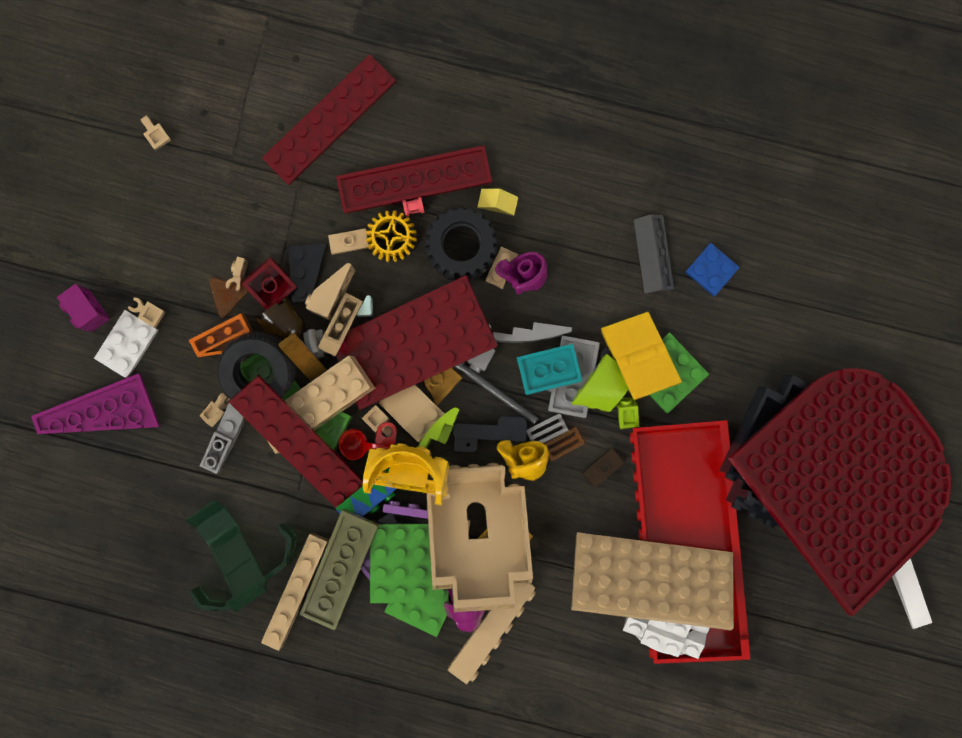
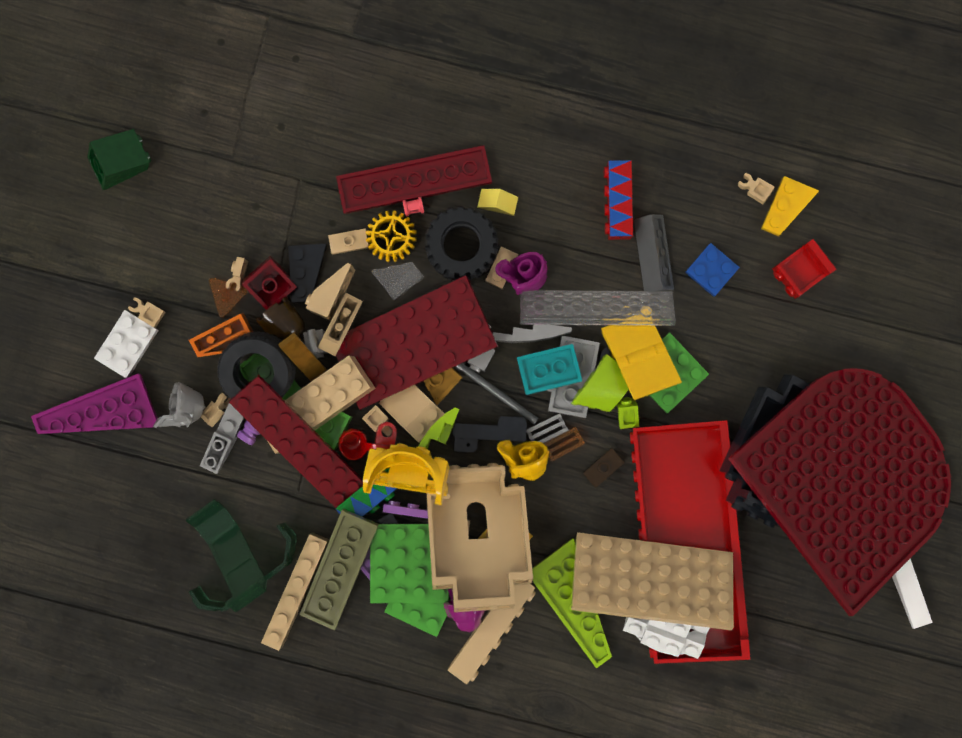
magenta brick [57,284,110,332] -> none
tan plate [140,115,171,151] -> none
dark red plate [262,54,396,186] -> none
light aqua slope [357,296,373,317] -> none
none -> dark green slope [87,129,151,190]
none -> light grey head [153,382,205,428]
none -> medium lavender wheel [236,420,260,446]
none -> clear wing [371,262,424,301]
none -> clear plate [520,290,676,326]
none -> lime wing [532,538,612,668]
none -> brick [603,160,633,240]
none -> tan plate [738,173,775,205]
none -> yellow wing [761,176,819,236]
none -> red panel [772,239,836,299]

